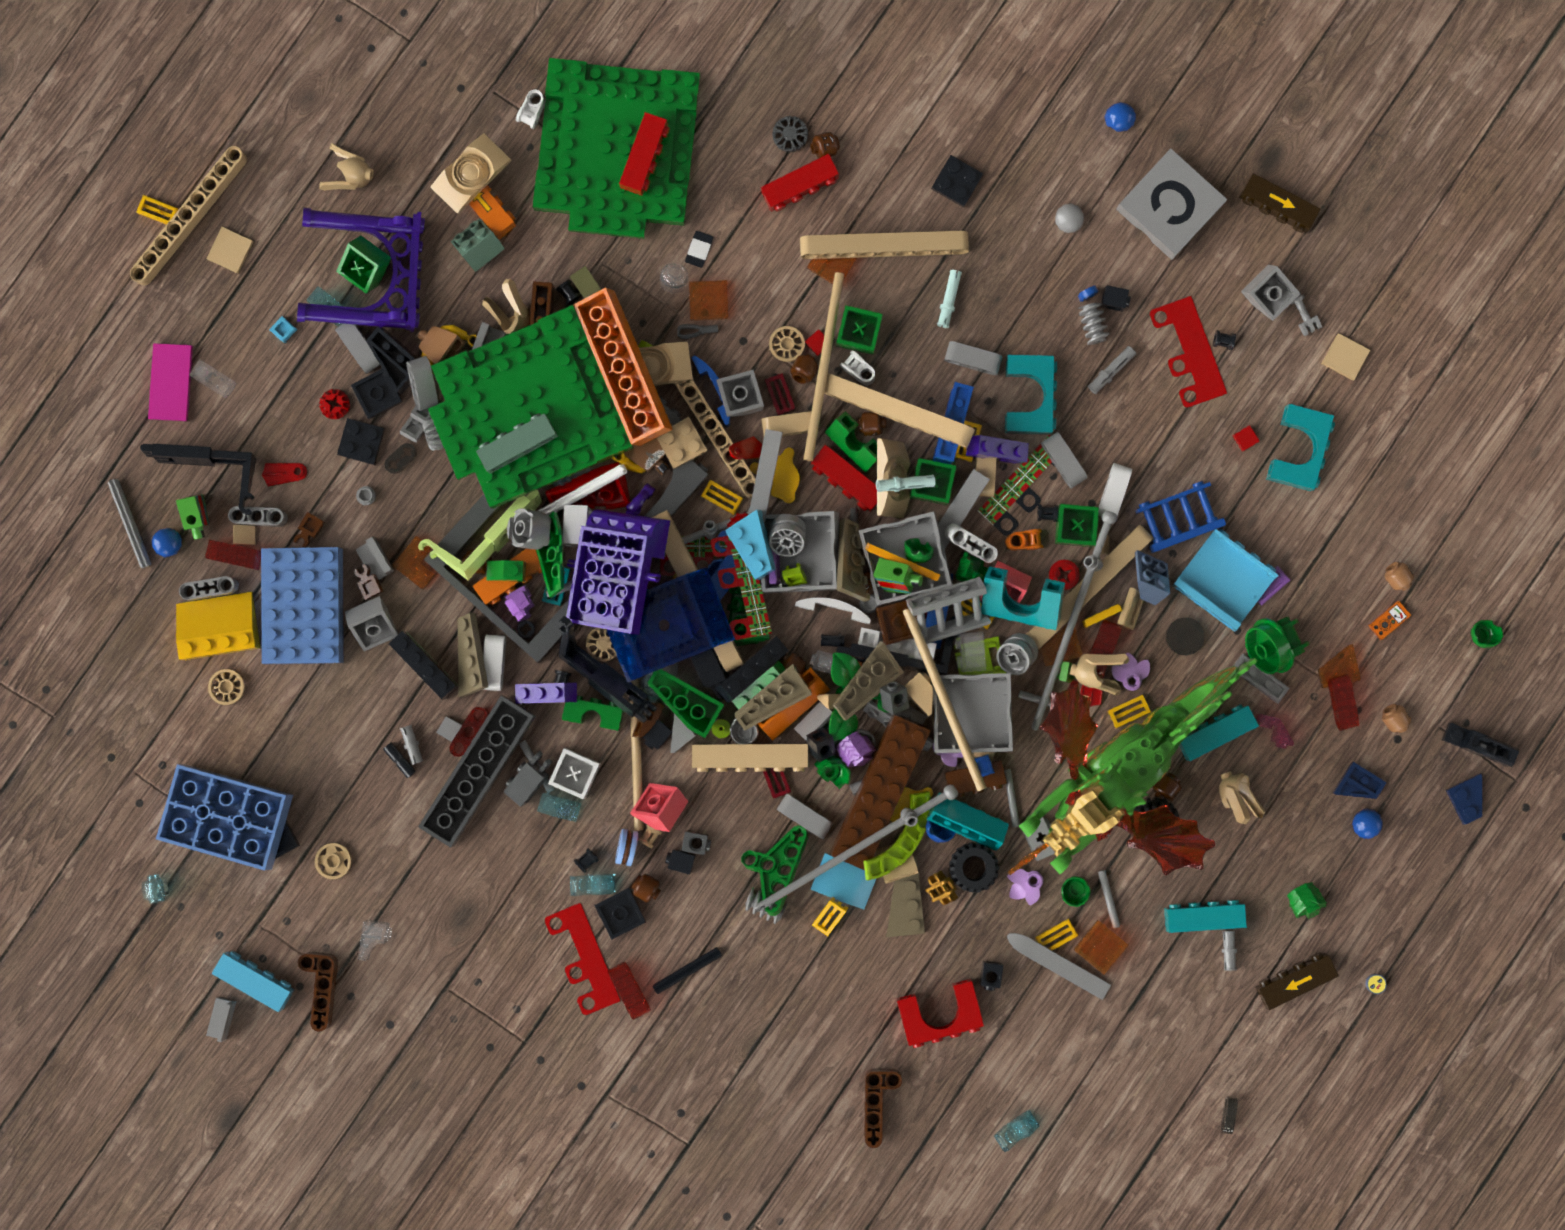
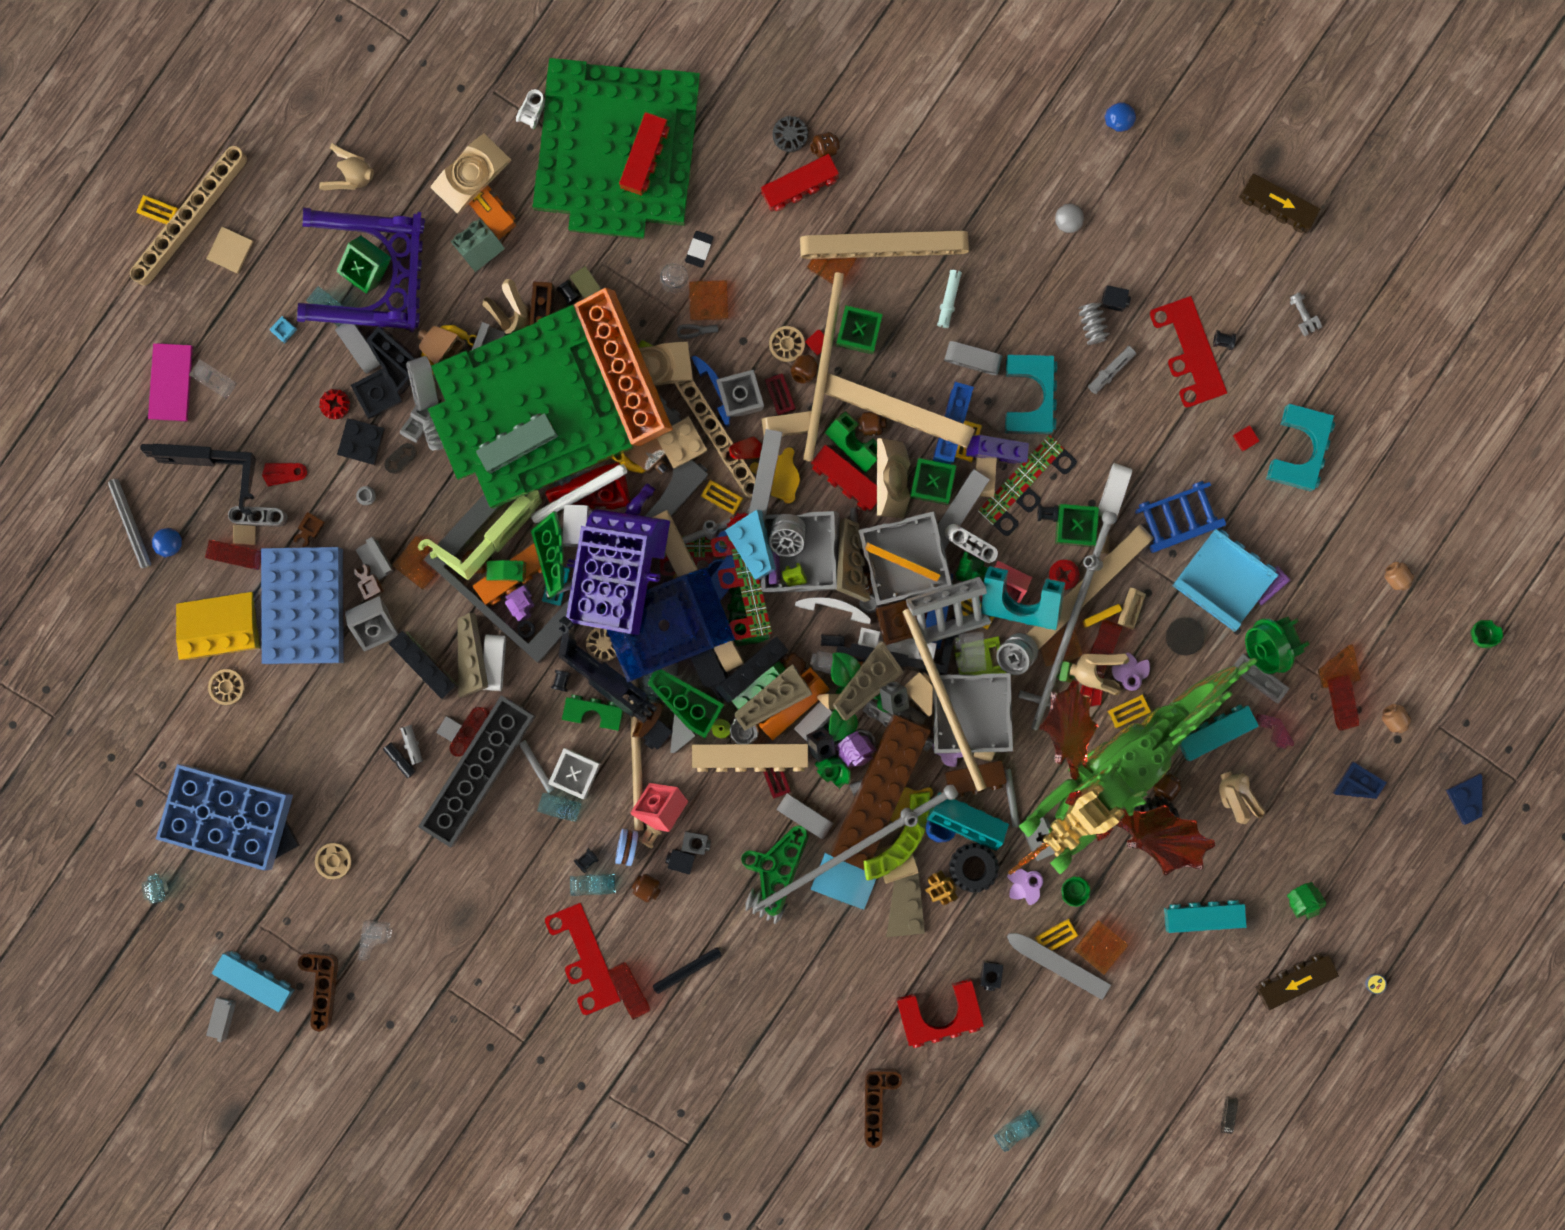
bright green torso [176,494,209,539] -> none
light grey beam [179,576,239,601] -> none
dark grey hinge [504,751,552,807] -> none
light grey brick [507,508,551,550] -> none
arch [515,683,577,704] -> none
black plate [594,888,646,940] -> none
yellow tile [812,897,848,936] -> none
white piece [840,350,875,386] -> none
bright green torso [873,558,923,594] -> none
light aqua pin [876,474,935,492] -> none
green hair [904,538,934,564] -> none
black plate [931,155,983,208] -> none
blue tile [975,754,995,777] -> none
orange piece [1005,529,1044,551] -> none
light grey beam [1041,432,1088,489] -> none
blue tile [1078,285,1099,302] -> none
light grey bar [1098,870,1120,928] -> none
light grey tile [1116,149,1227,260] -> none
sand blue slope [1135,550,1170,605] -> none
light grey pin [1222,931,1237,971] -> none
light grey slope [1241,265,1301,321] -> none
tan piece [1321,333,1370,381] -> none
blue hair [1352,808,1383,839] -> none
orange tile [1368,601,1411,640] -> none
black plate [1442,722,1519,767] -> none

